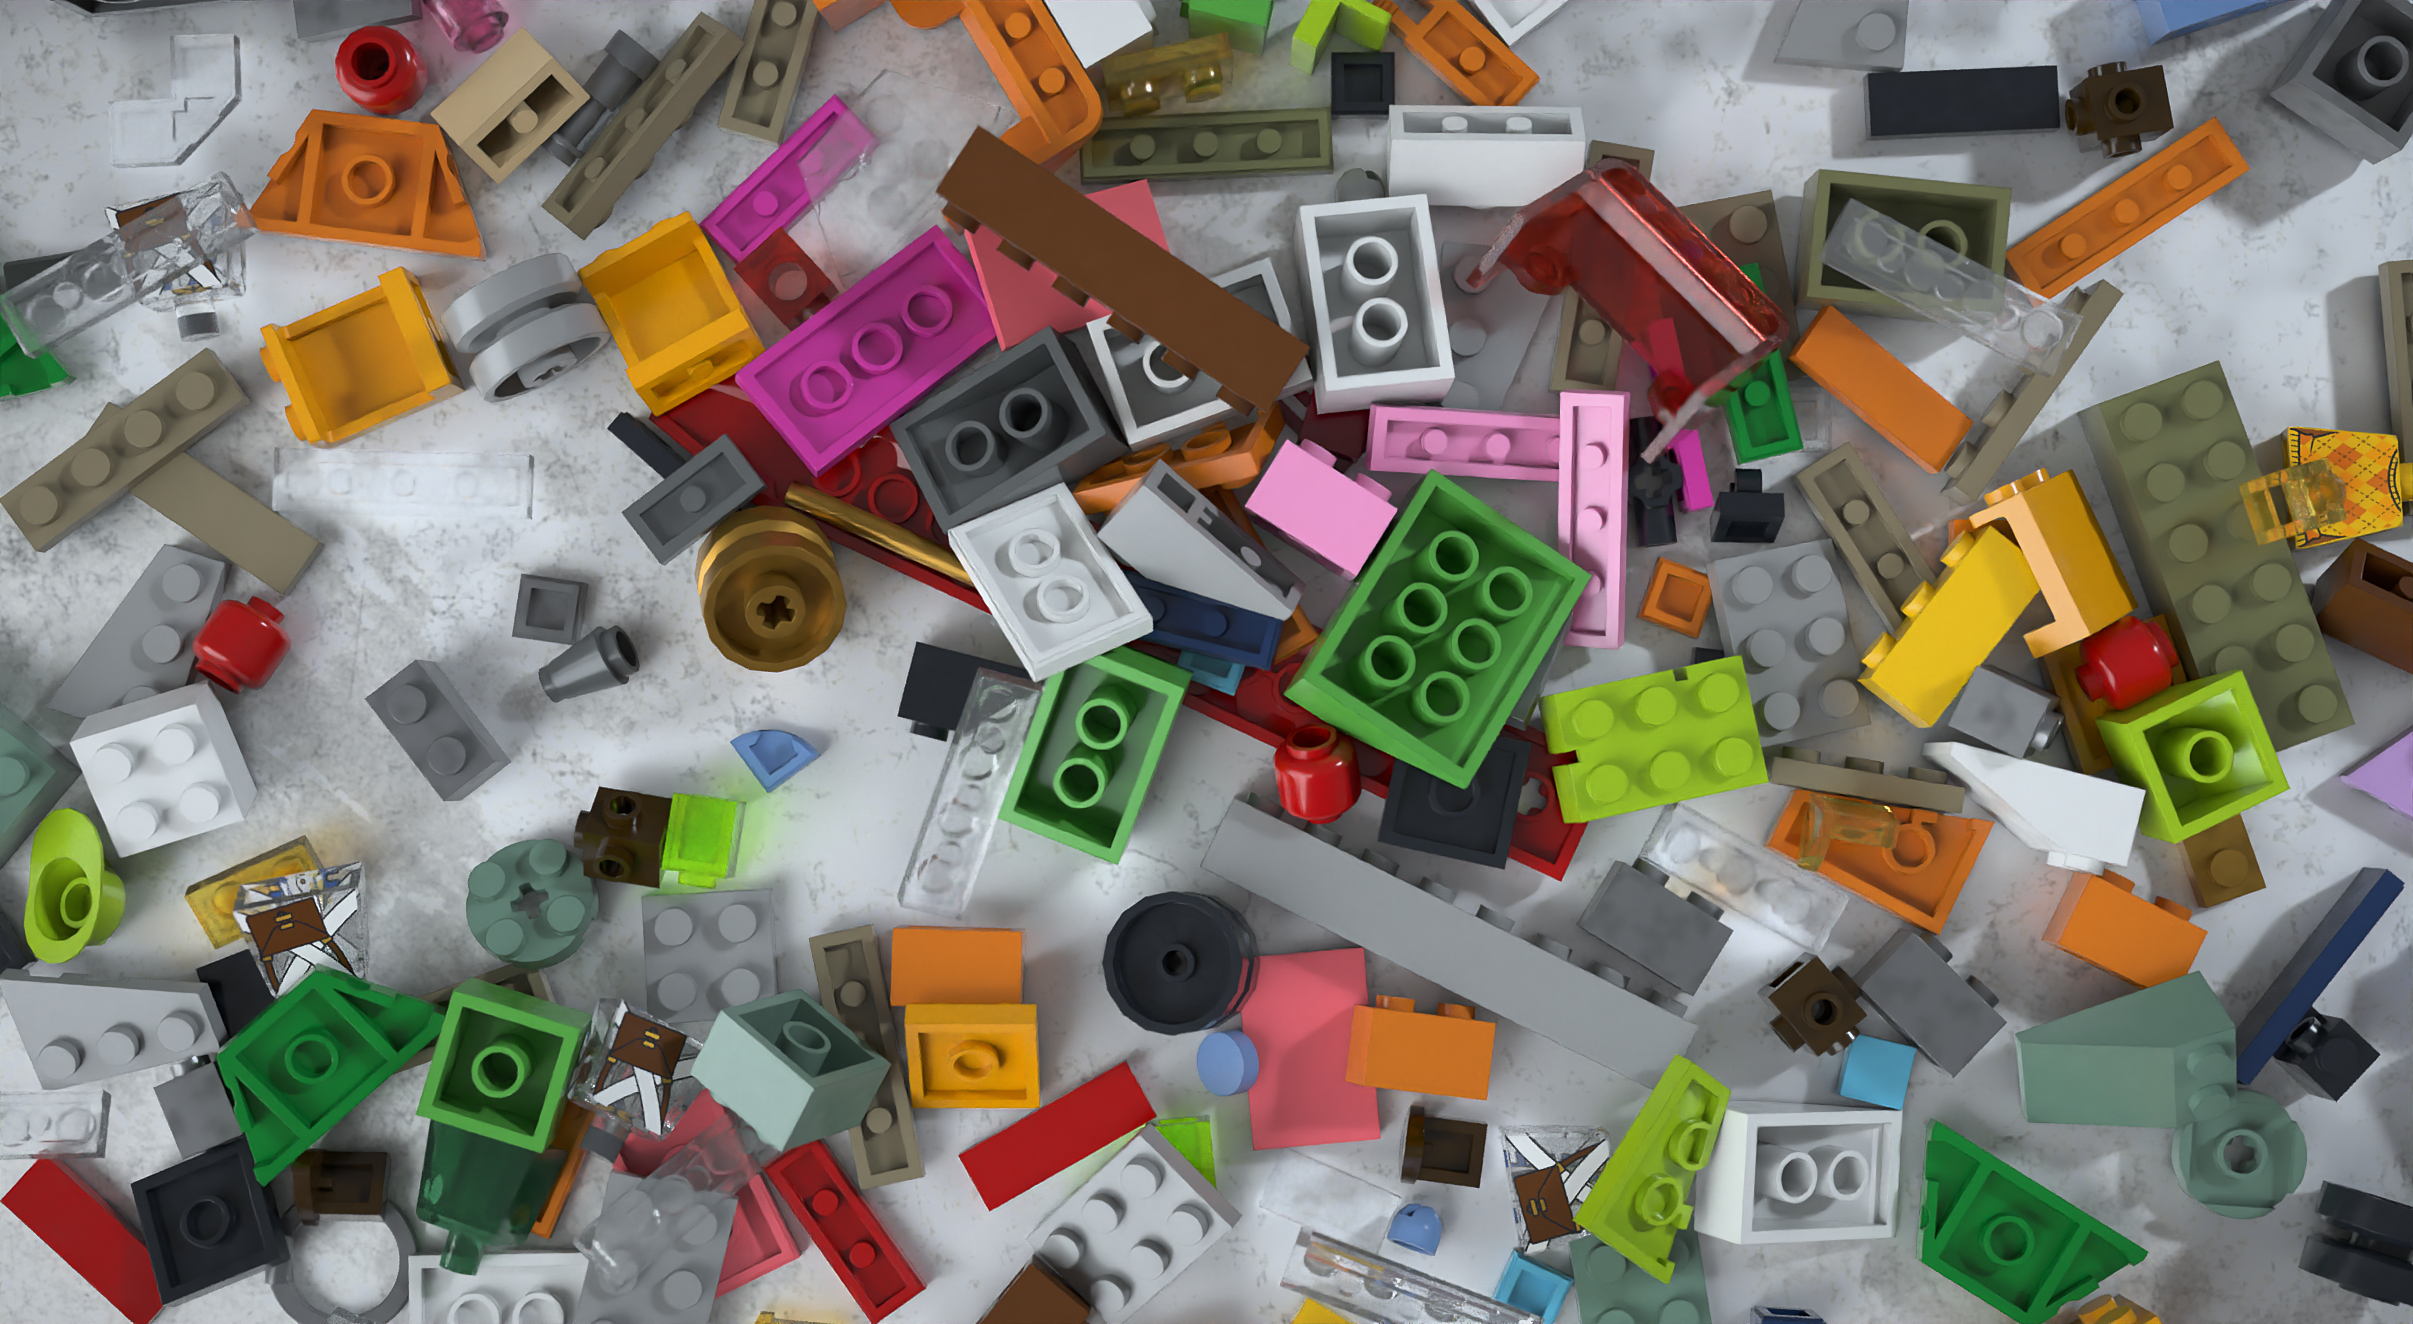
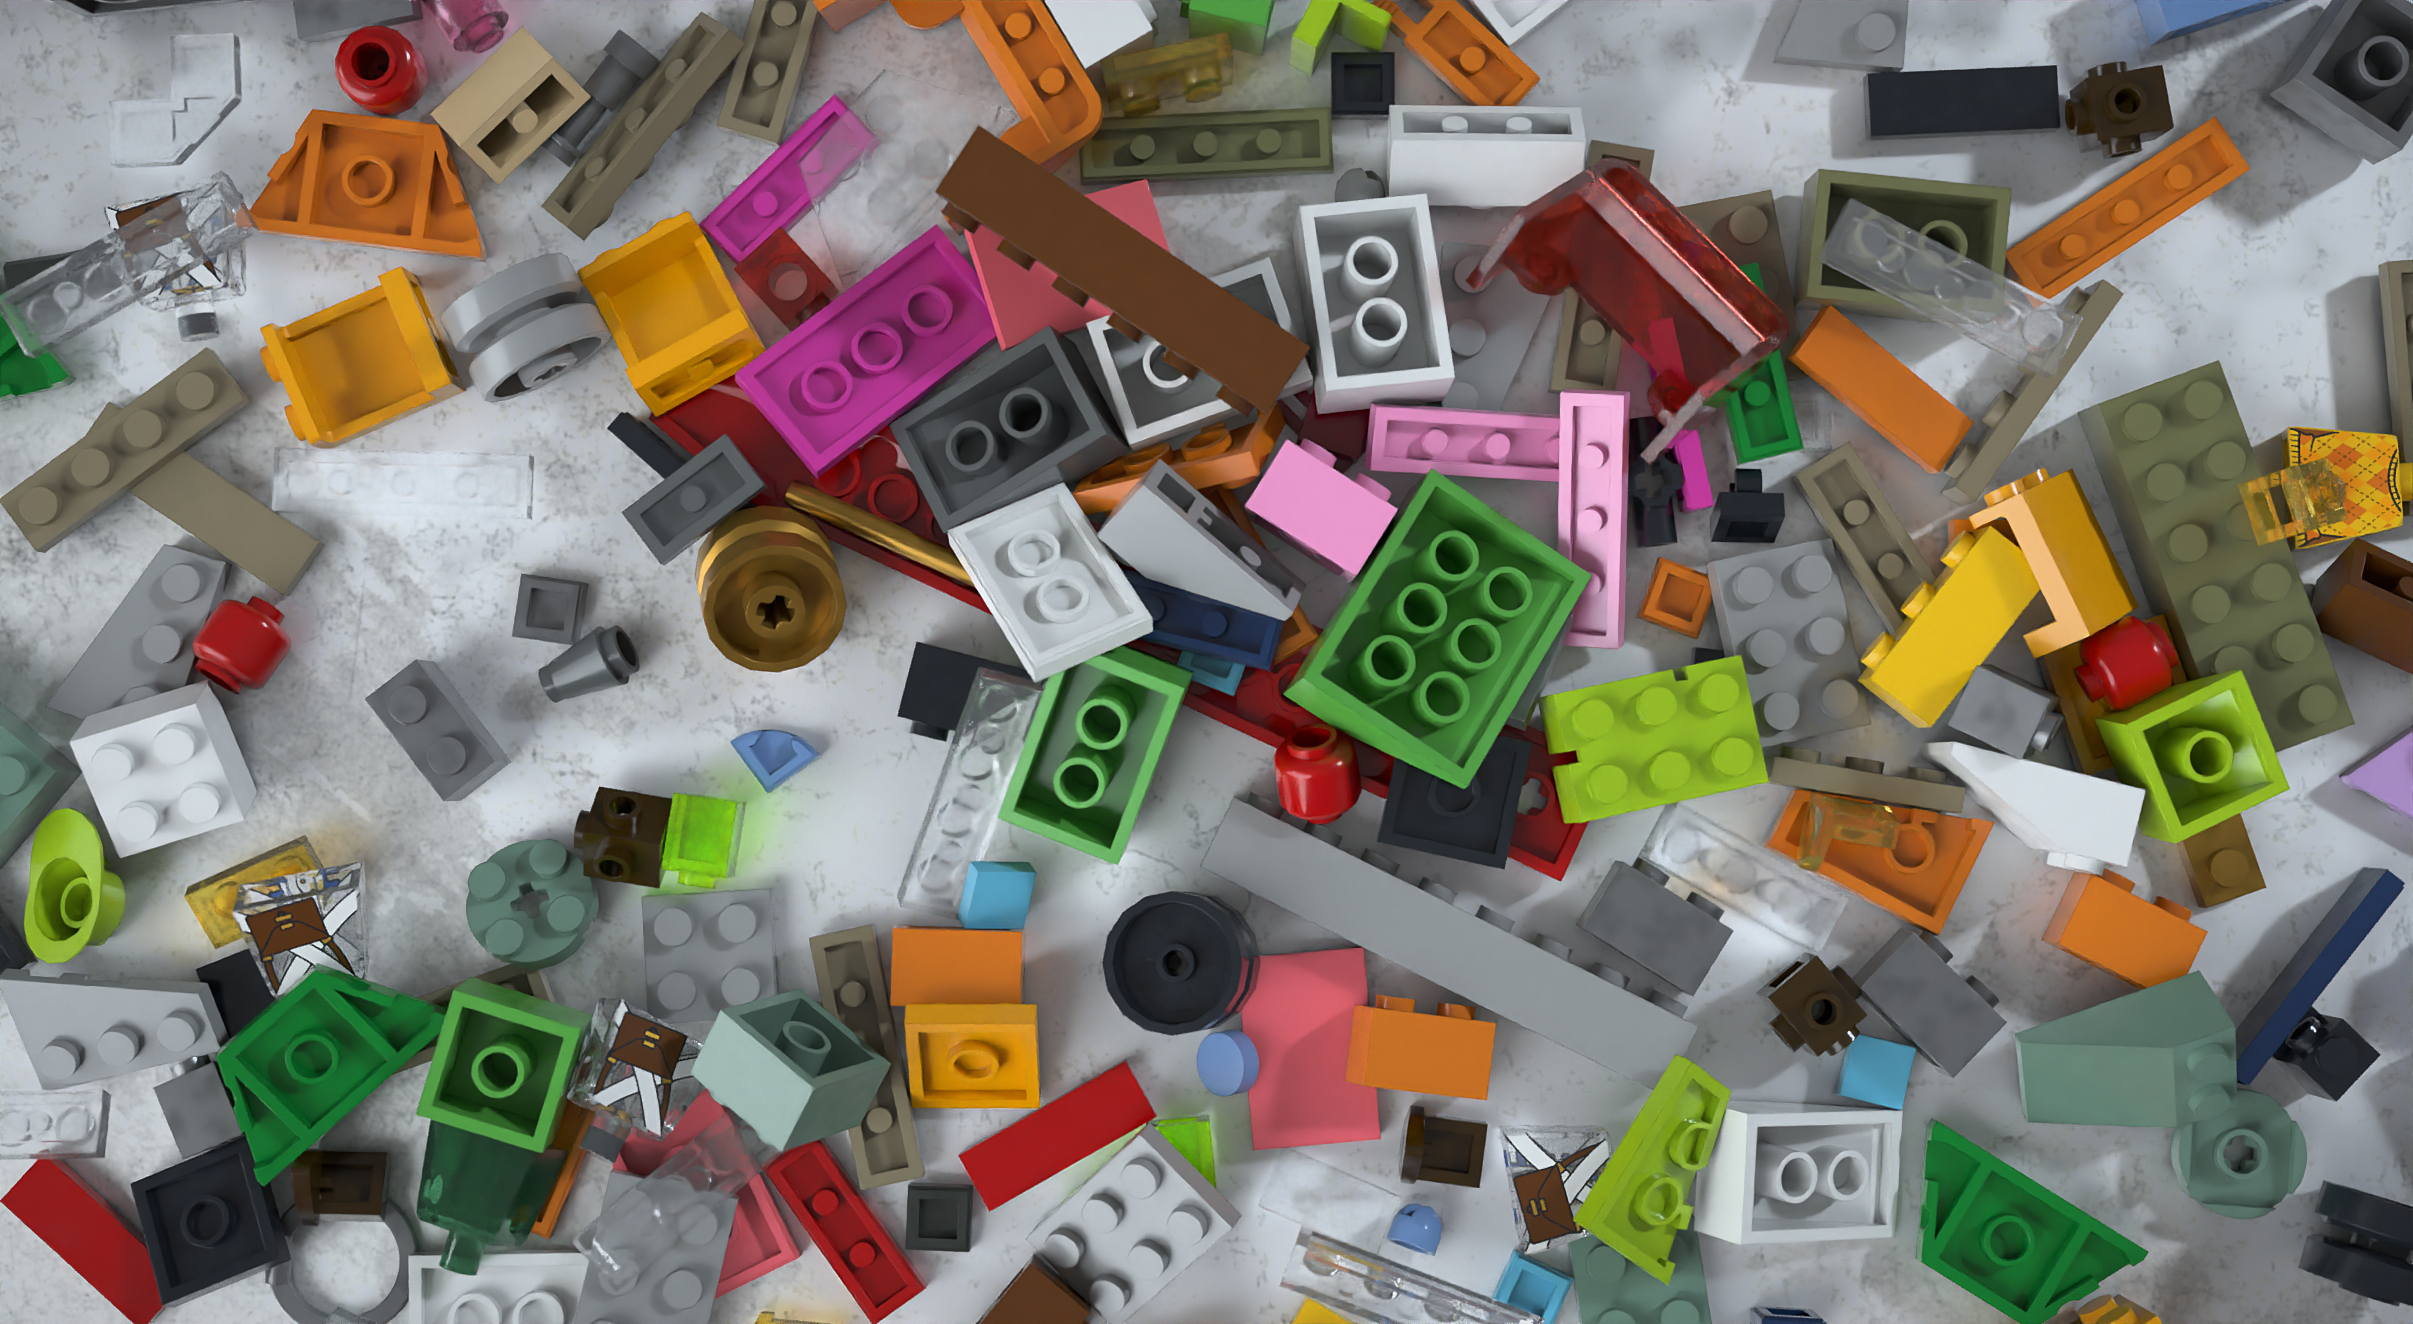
none -> pearl dark grey tile [905,1183,974,1252]
none -> medium azure tile [957,861,1037,929]

